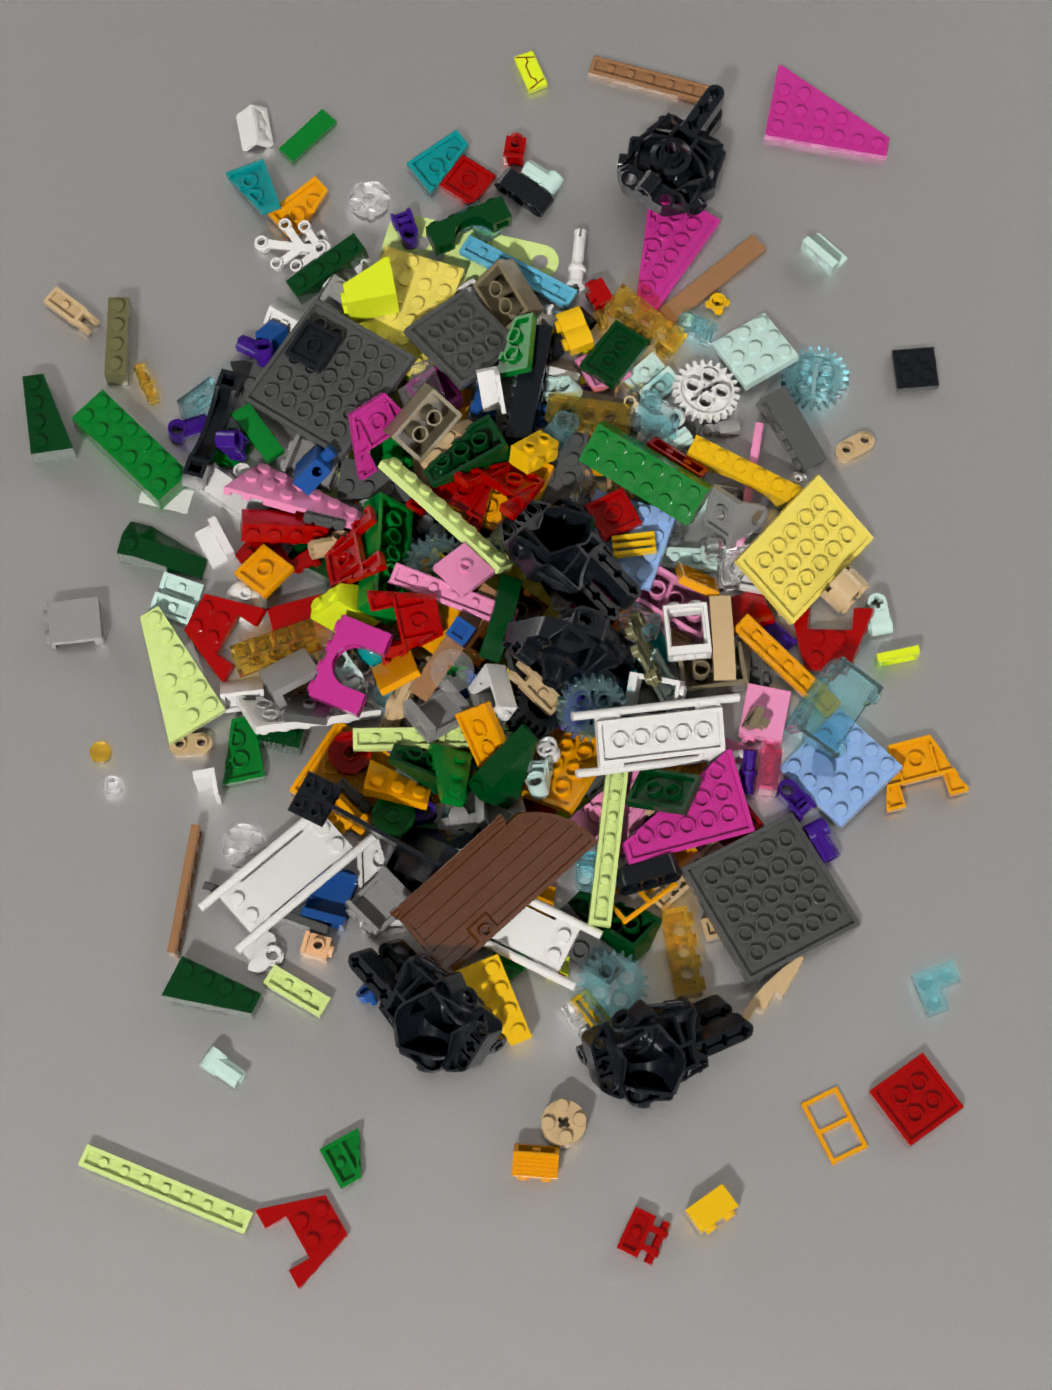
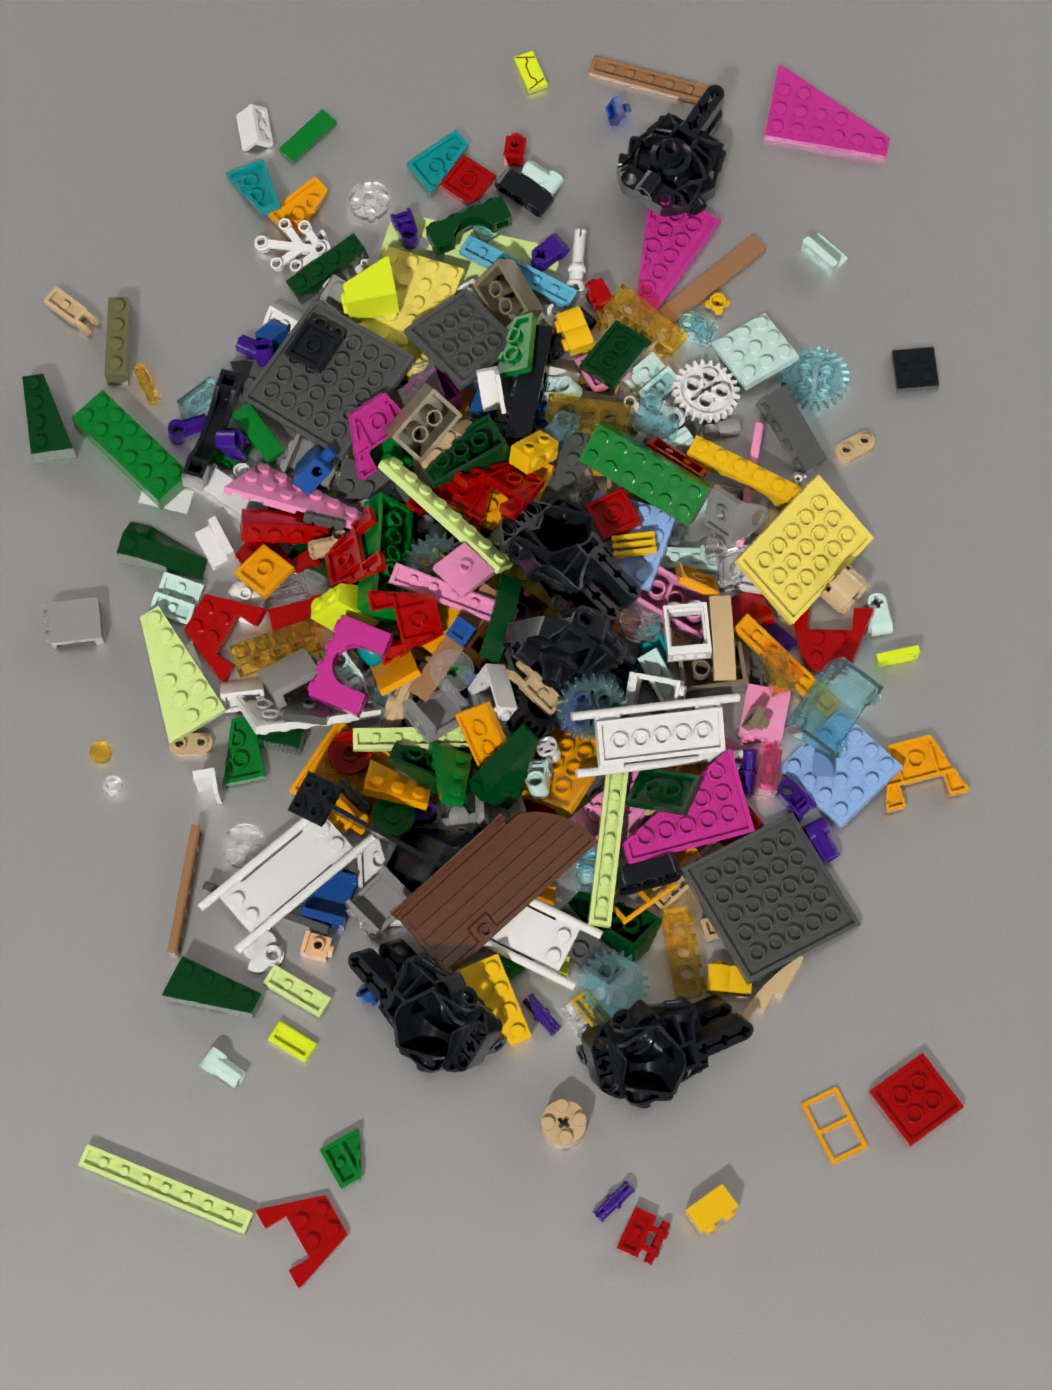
light orange brick [512,1143,560,1182] -> none
olive plant [625,610,662,688] -> none
clear light blue plate [911,960,961,1018] -> none
none -> clear wing [266,572,310,609]
none -> neon yellow tile [268,1020,318,1064]
none -> dark purple pin [522,993,562,1036]
none -> dark purple piece [531,233,570,272]
none -> dark purple pin [592,1181,635,1222]
none -> clear blue tile [605,97,631,126]
none -> yellow brick [705,961,752,997]
none -> clear yellow brick [758,647,797,698]

